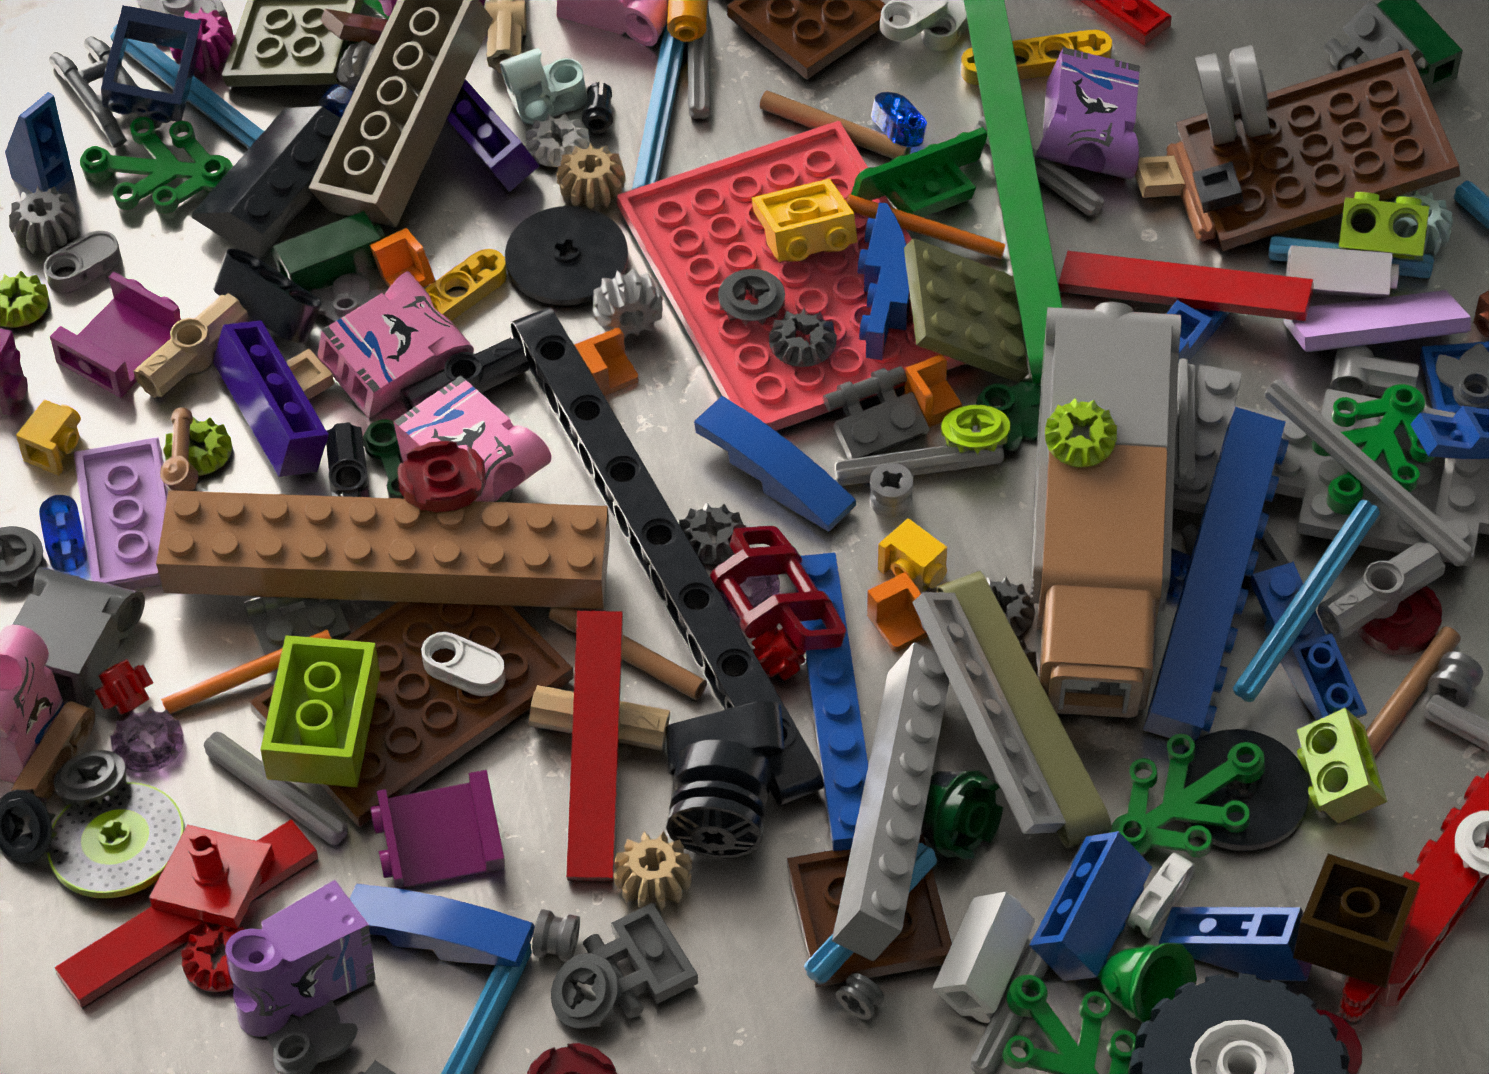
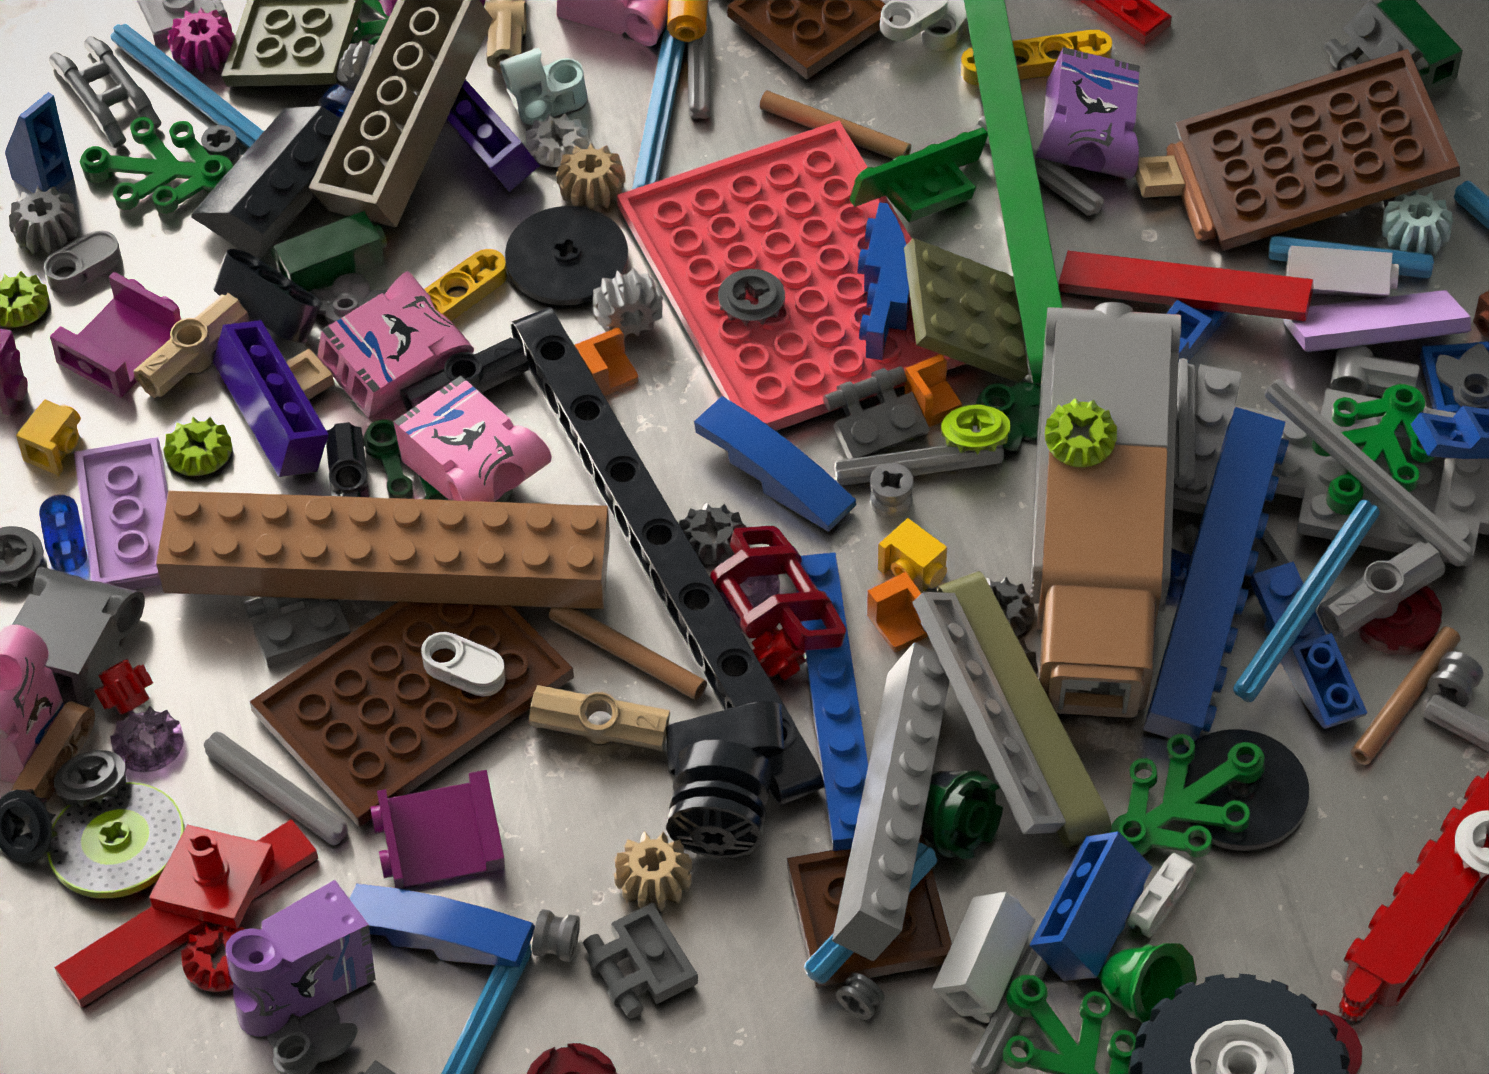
dark blue window [100,4,202,123] -> none
medium nougat piece [160,408,198,491] -> none
orange bar [161,629,332,715] -> none
lime brick [260,635,380,787] -> none
reddish brown tile [321,9,388,45] -> none
orange panel [370,228,436,288] -> none
dark red tile [397,441,486,512] -> none
dark grey gear [551,953,623,1031] -> none
red tile [566,611,623,881] -> none
black pin [582,82,613,133] -> none
yellow plate [752,179,858,262] -> none
dark grey gear [769,308,837,367] -> none
orange bar [846,194,1006,259] -> none
clear blue beam [871,92,927,147] -> none
blue slope [1158,907,1312,981] -> none
black plate [1192,162,1244,213] -> none
light grey wheel [1196,45,1270,146] -> none
dark brown brick [1293,853,1420,988] -> none
lime brick [1297,708,1387,824] -> none
lime brick [1339,192,1429,261] -> none
none -> dark grey bush [201,125,239,162]

